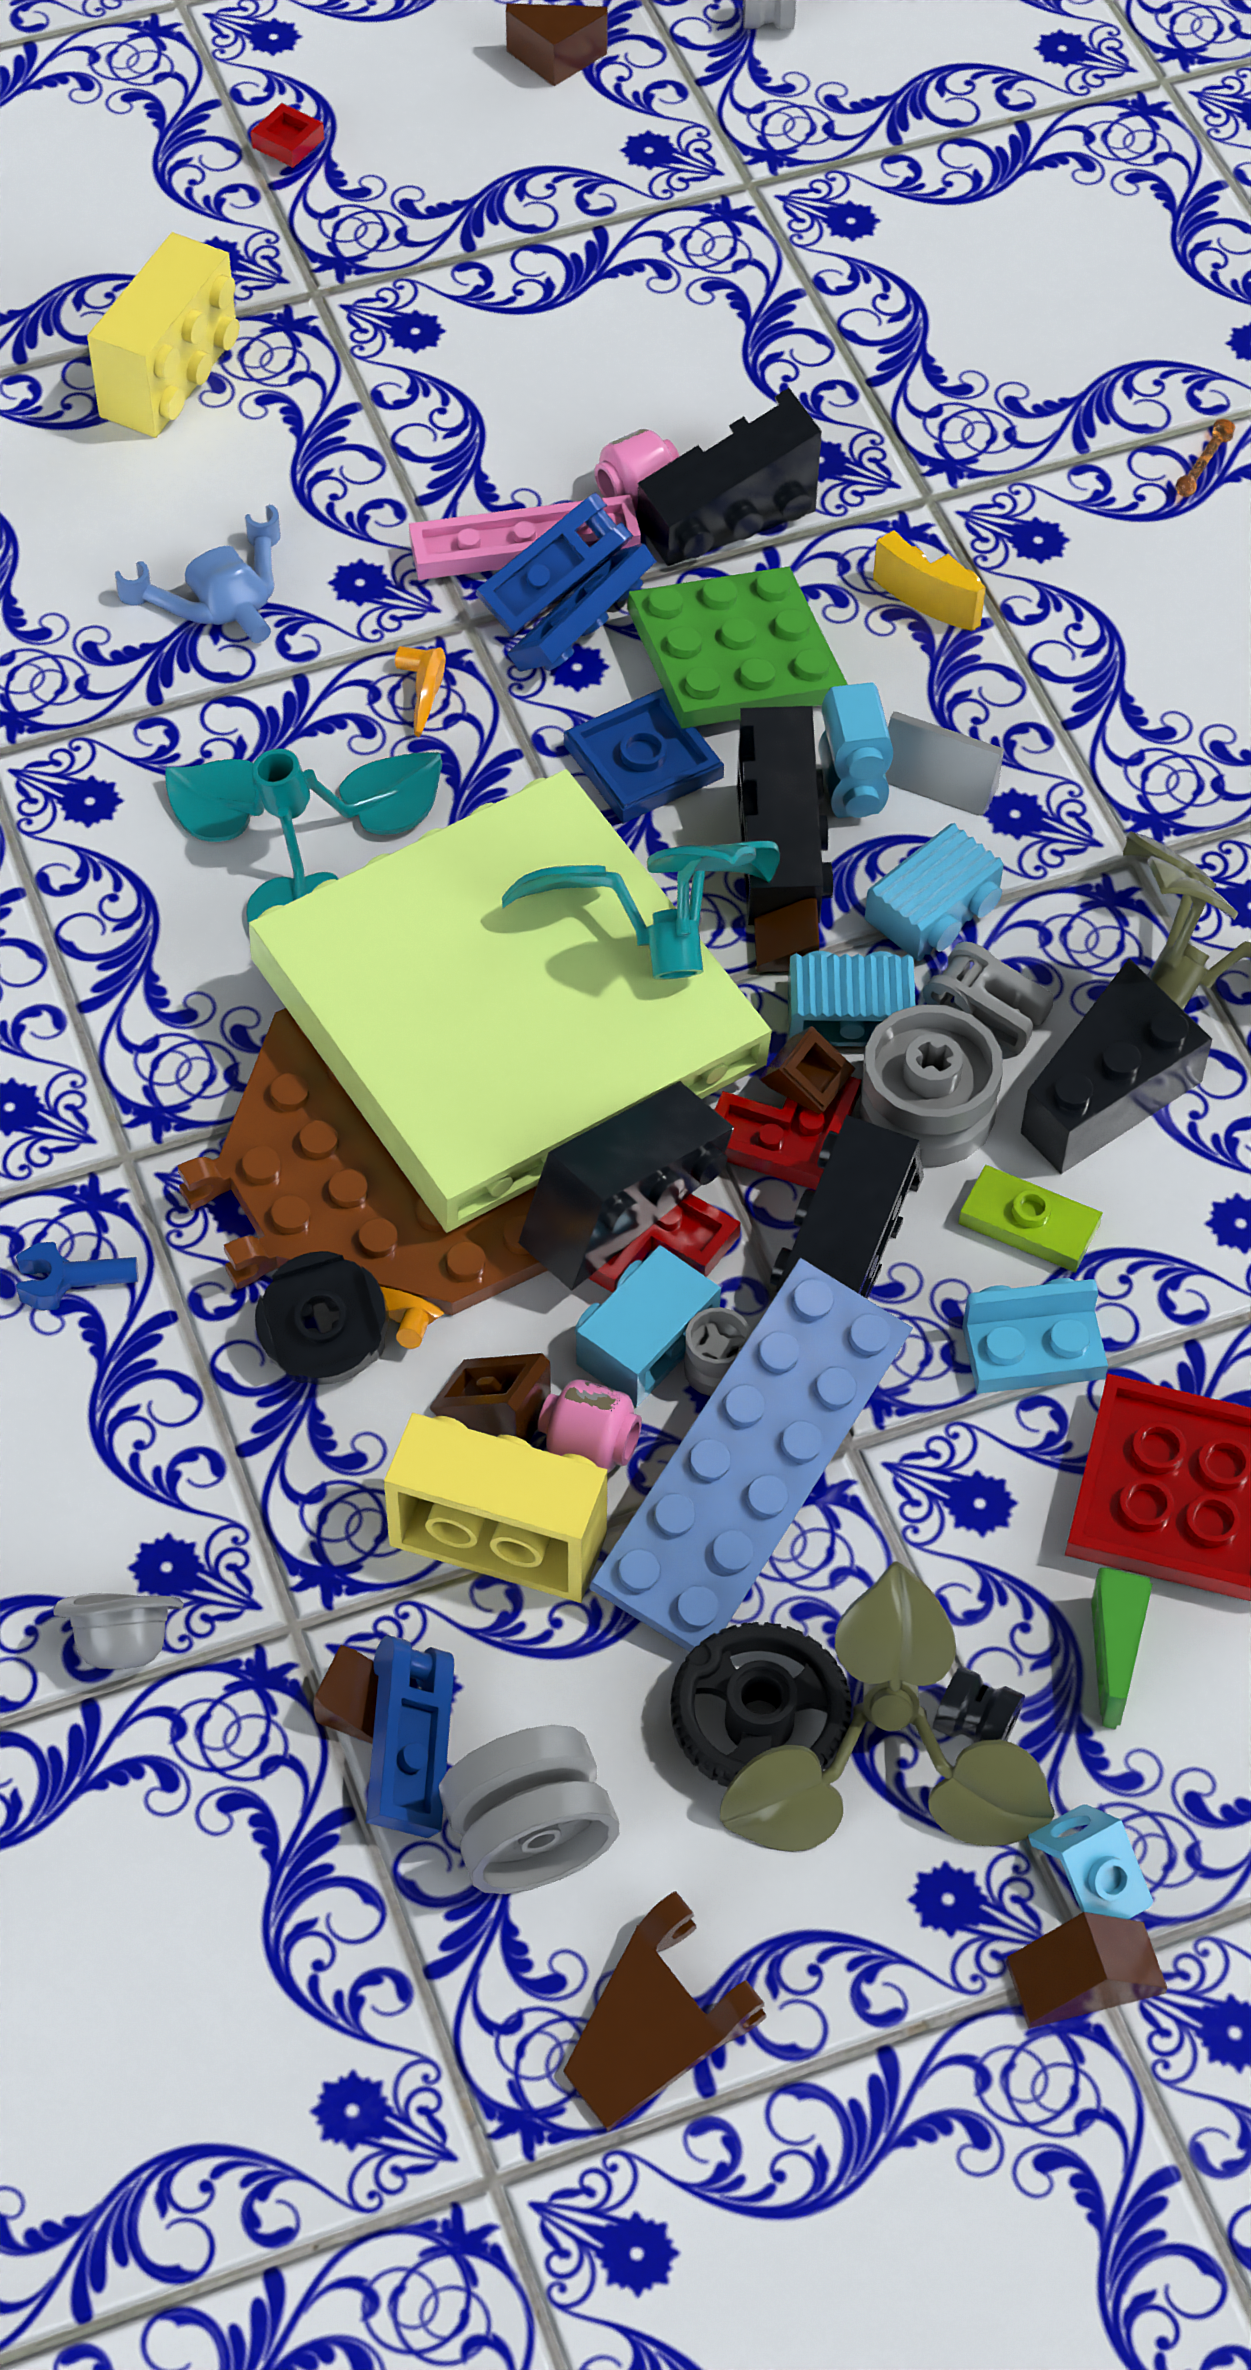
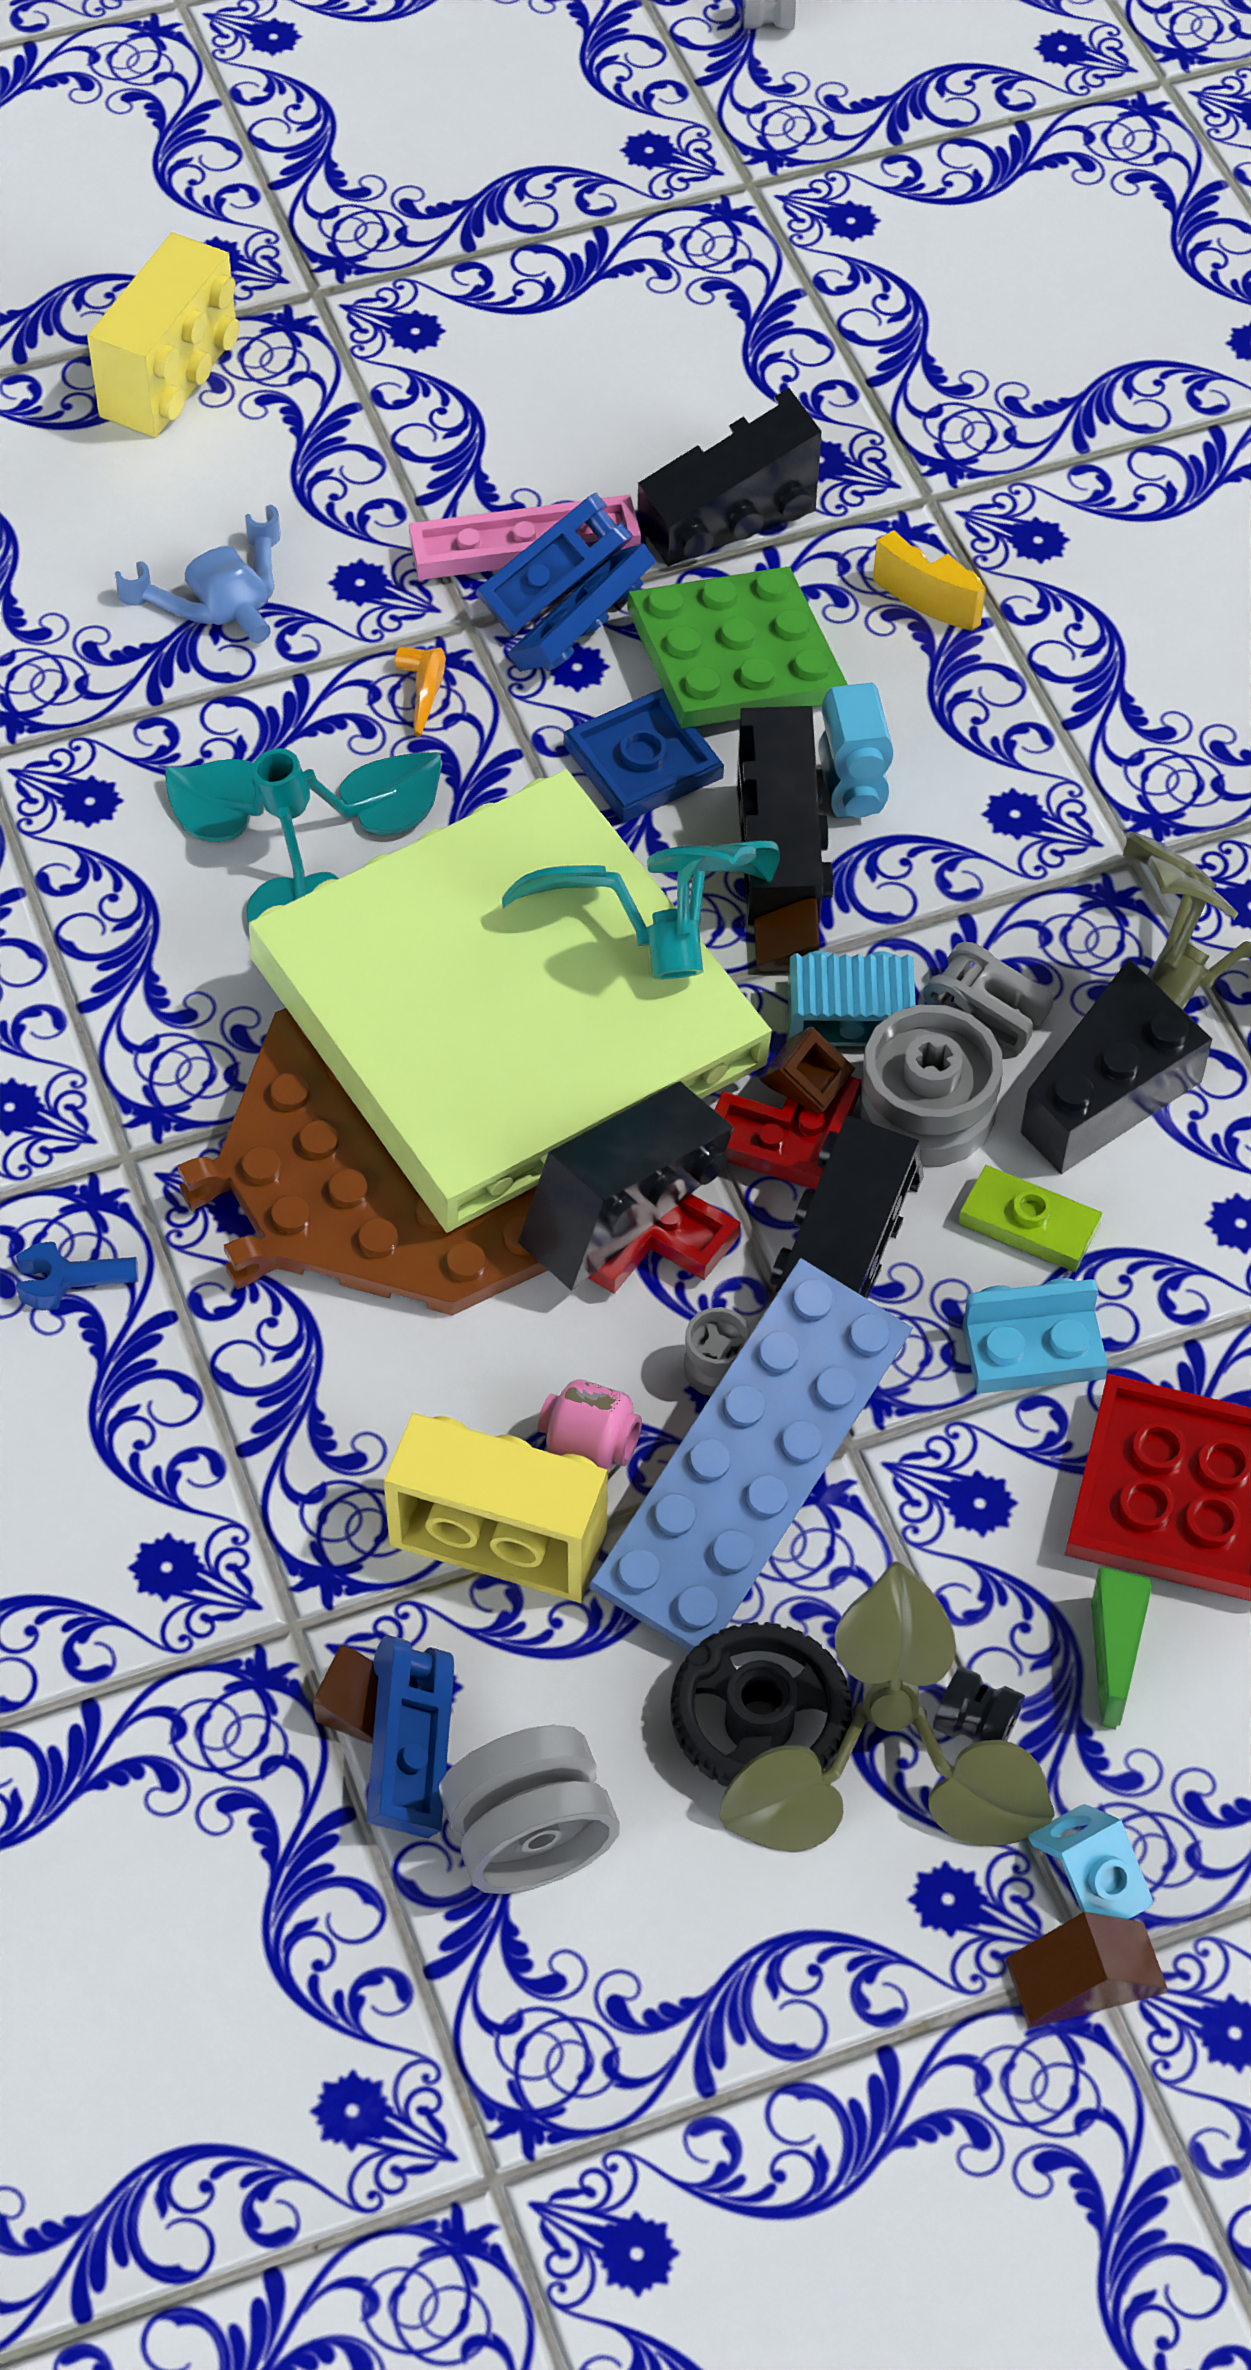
light grey hat [54,1593,184,1669] -> none
red plate [250,103,324,168] -> none
black plate [255,1251,389,1385] -> none
light orange bar [380,1287,444,1349] -> none
reddish brown slope [429,1353,551,1443] -> none
reddish brown slope [506,3,608,86] -> none
reddish brown flag [563,1891,767,2132] -> none
medium azure brick [575,1245,721,1408] -> none
bright pink head [594,429,680,511] -> none
medium azure brick [865,823,1004,961] -> none
light grey slope [885,711,1004,816] -> none
clear orange hinge [1175,419,1235,497] -> none

